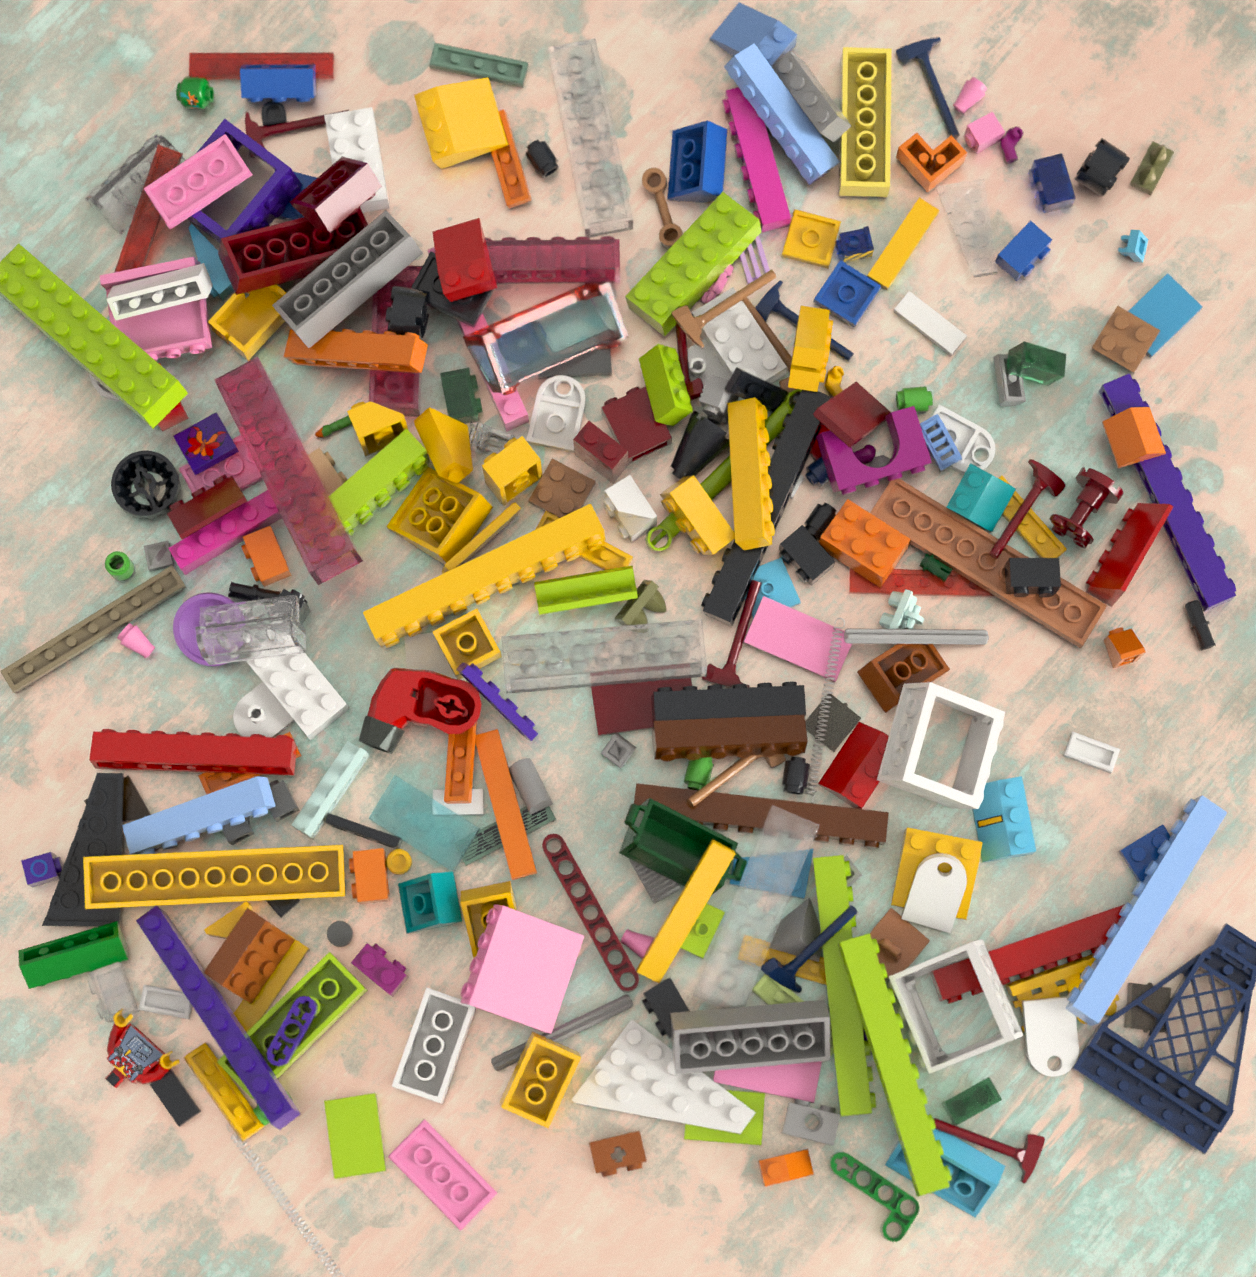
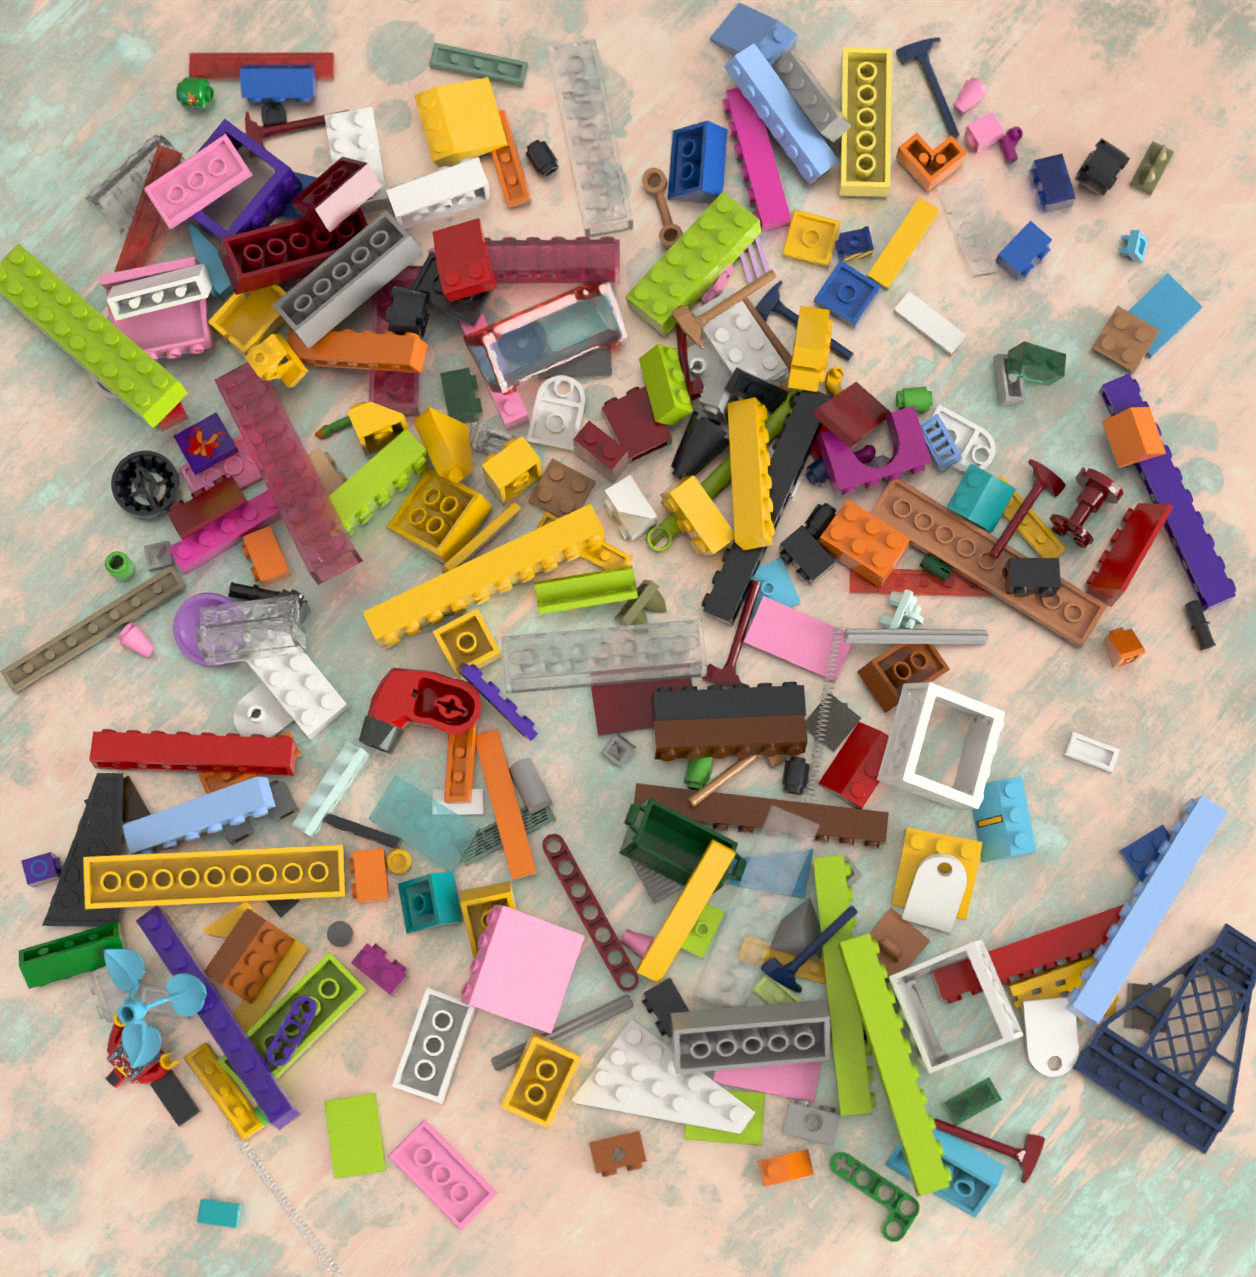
none -> medium azure plant [104,948,207,1068]
none -> teal piece [197,1199,243,1228]
none -> yellow tile [245,334,308,388]
none -> white brick [386,157,491,231]

